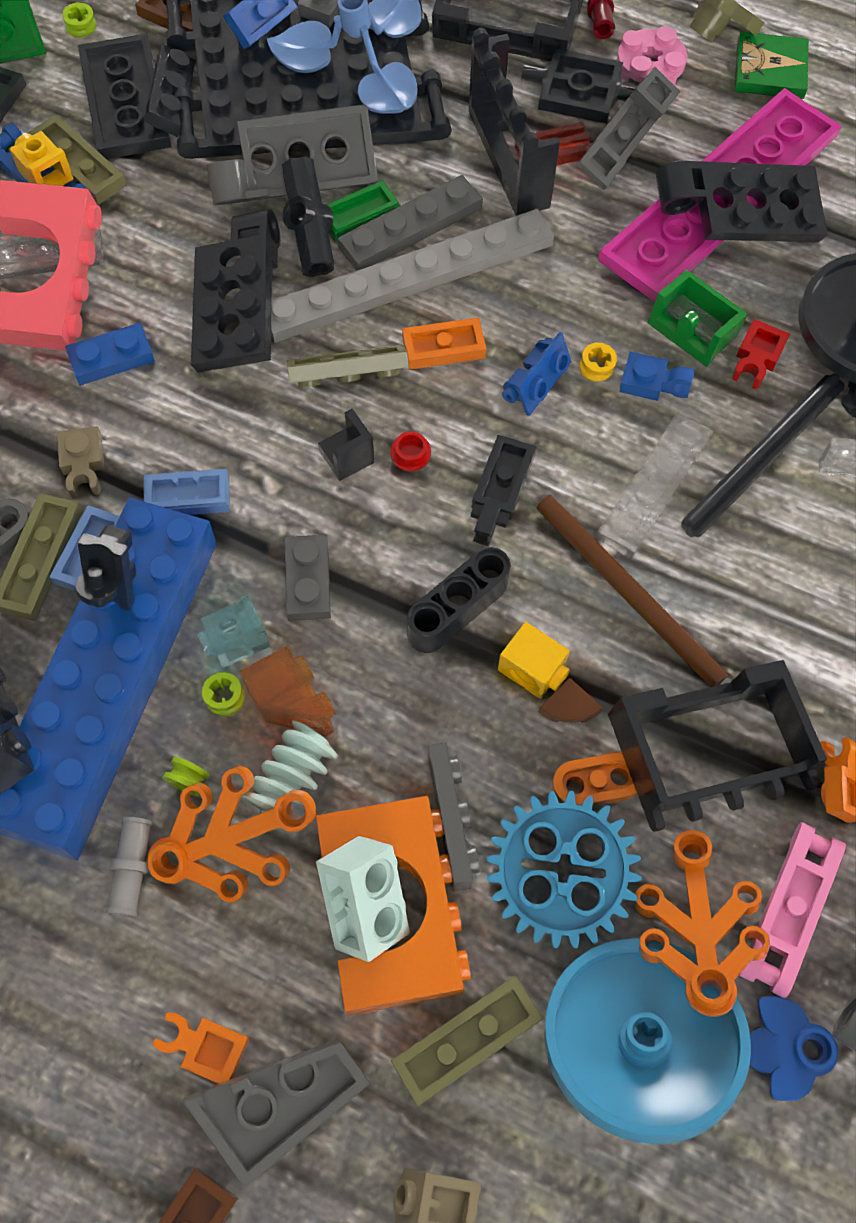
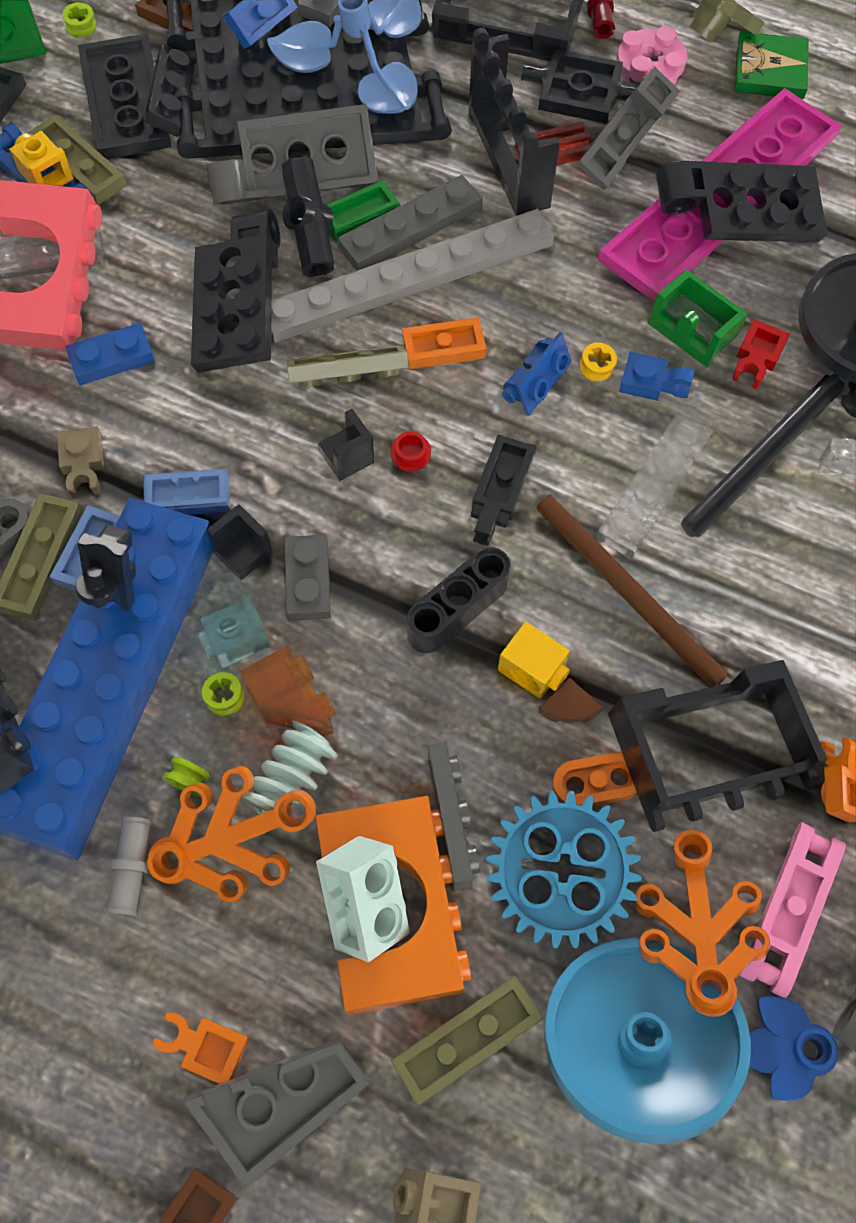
none -> black panel [206,504,273,580]

